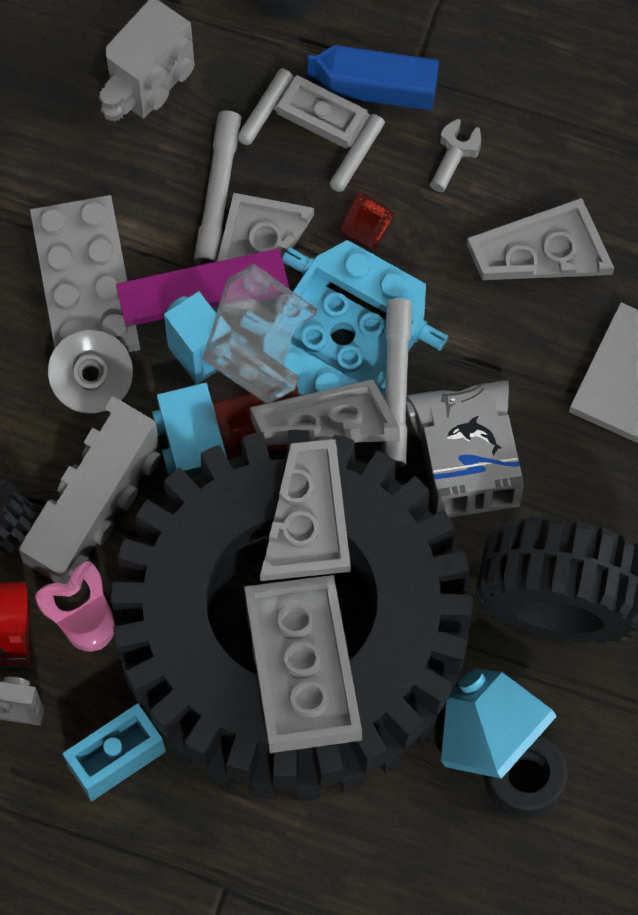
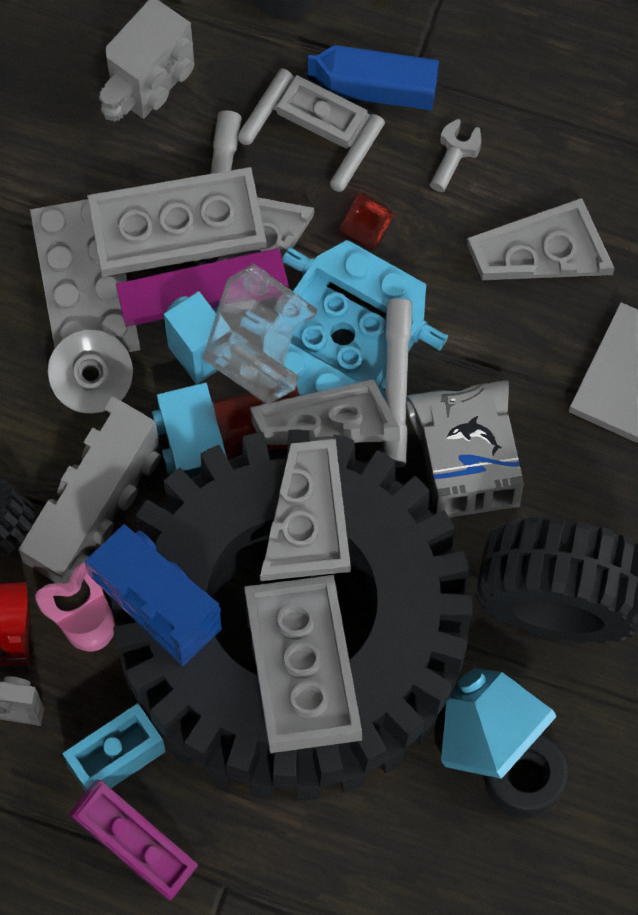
none -> magenta tile [68,779,198,901]
none -> blue wedge [85,524,222,667]
none -> light grey plate [87,167,267,277]

